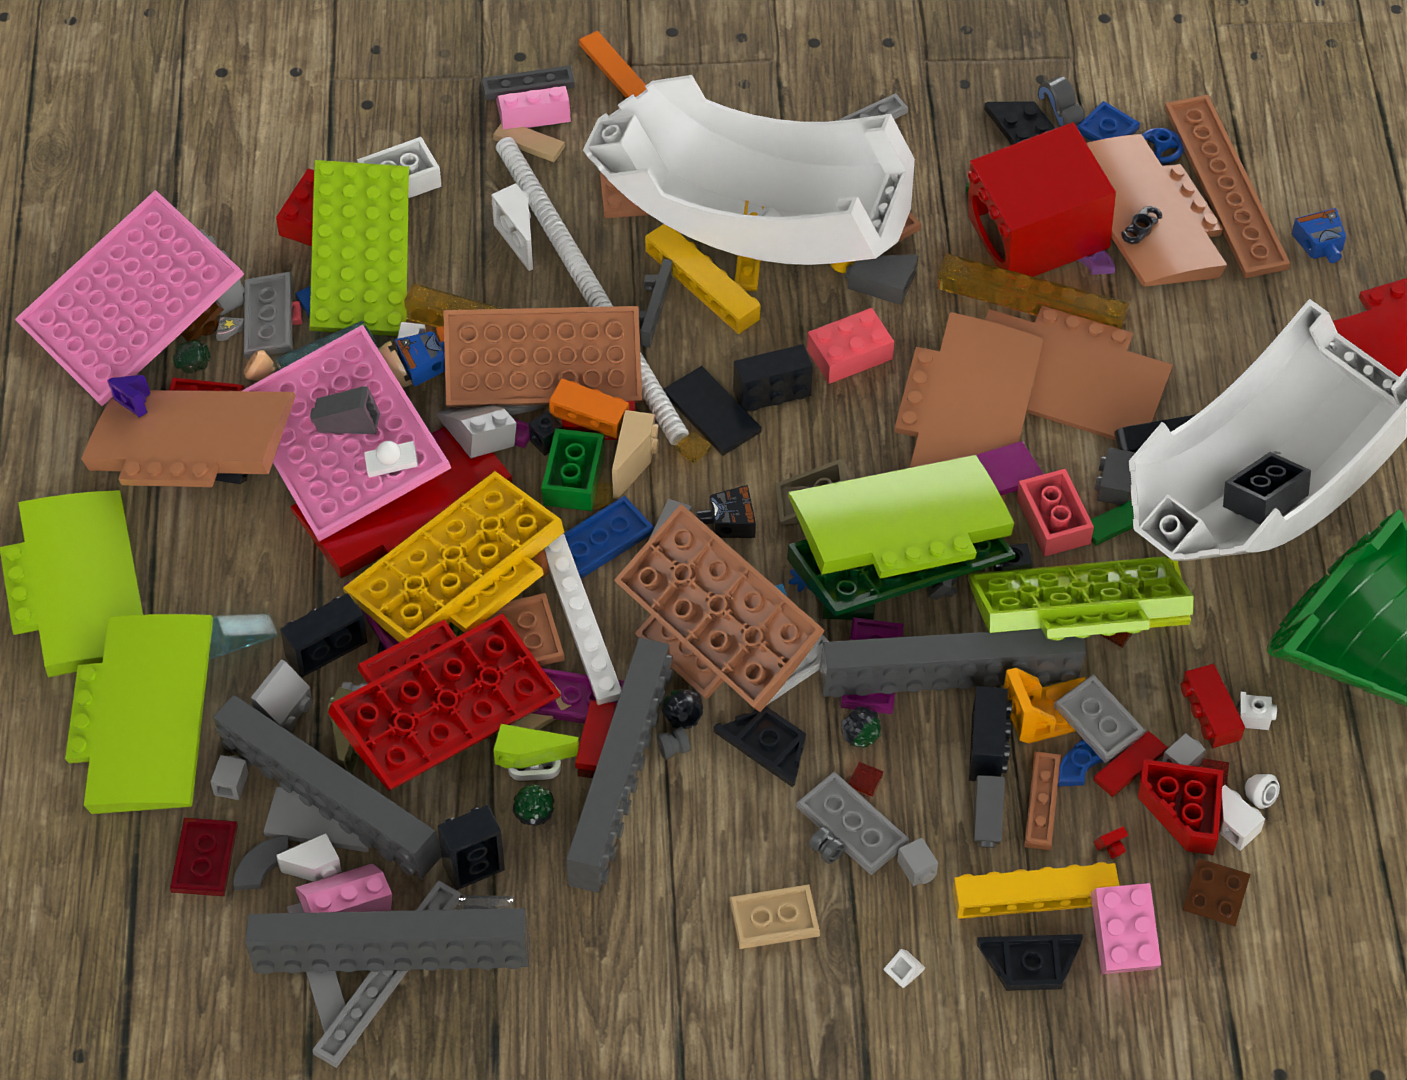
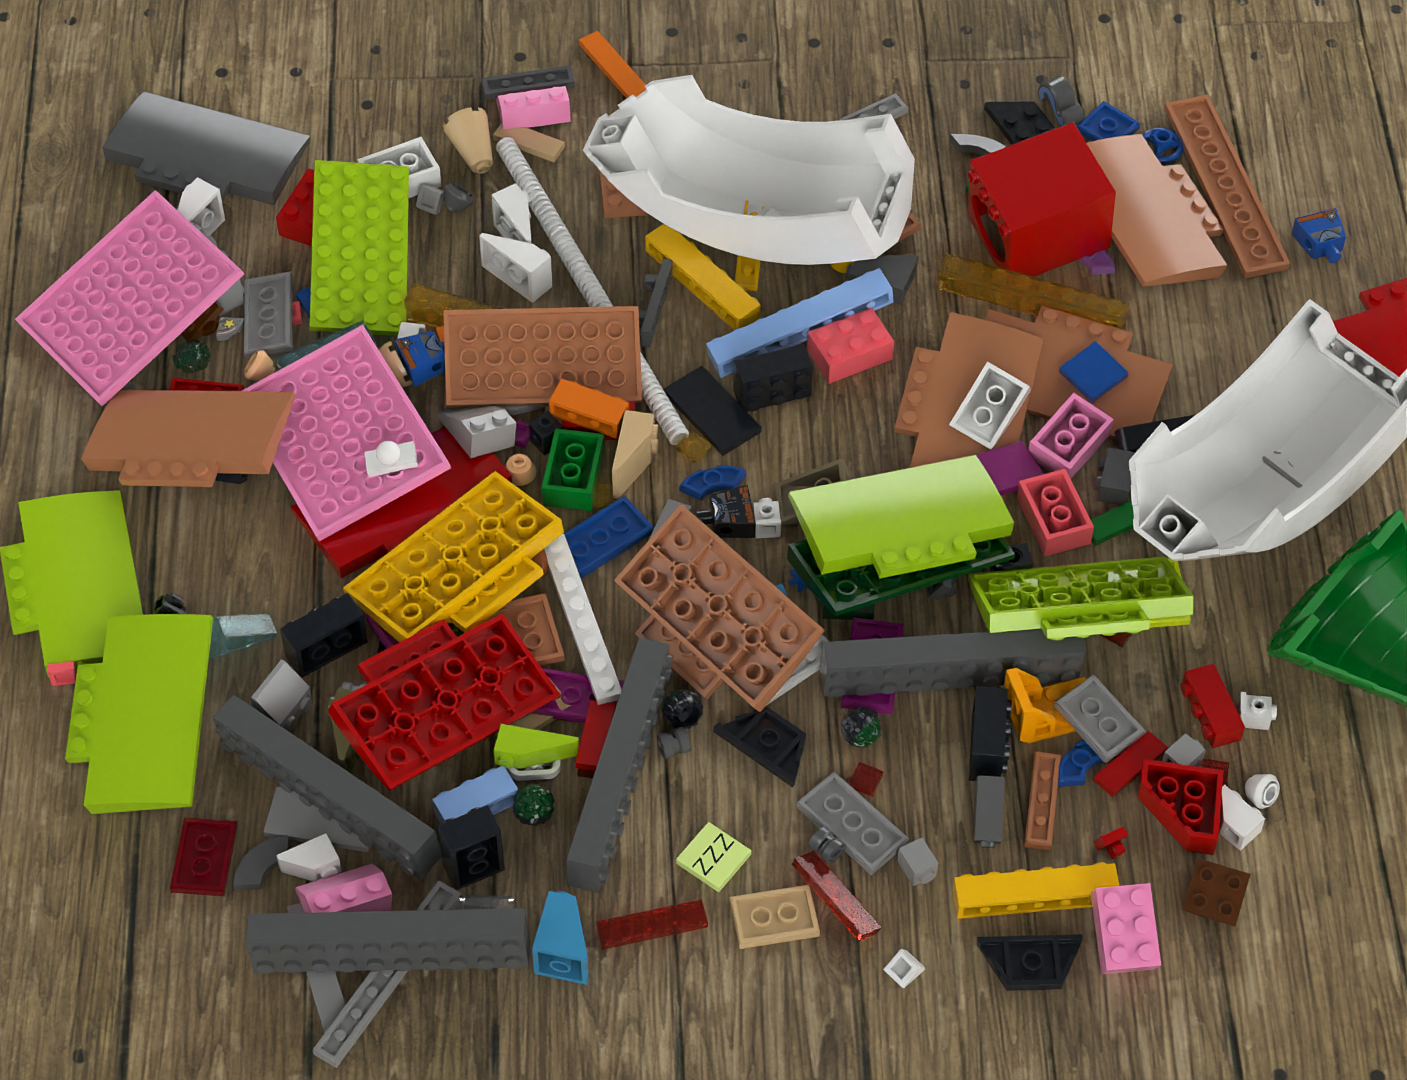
dark purple slope [107,375,150,417] -> none
light grey brick [211,755,249,800] -> none
dark grey slope [310,386,380,434] -> none
black piece [1121,206,1162,244] -> none
black brick [1223,452,1311,525] -> none
none -> coral tile [47,661,77,686]
none -> dark grey slope [102,92,311,205]
none -> black gear [153,592,186,614]
none -> white slope [178,177,225,236]
none -> light grey tile [416,184,445,215]
none -> light blue brick [432,765,518,824]
none -> tan cone [443,108,493,174]
none -> dark grey cone [443,182,474,213]
none -> white slope [479,233,552,303]
none -> light nougat cone [504,454,537,486]
none -> dark azure slope [532,891,589,985]
none -> clear red tile [596,899,708,950]
none -> yellowish green tile [676,822,751,892]
none -> blue tile [679,465,746,501]
none -> light blue brick [706,268,894,378]
none -> white brick [753,498,781,538]
none -> clear red tile [792,851,881,941]
none -> white slope [949,361,1031,450]
none -> tile [950,134,1006,156]
none -> bright pink brick [1028,393,1114,479]
none -> blue tile [1059,341,1129,403]

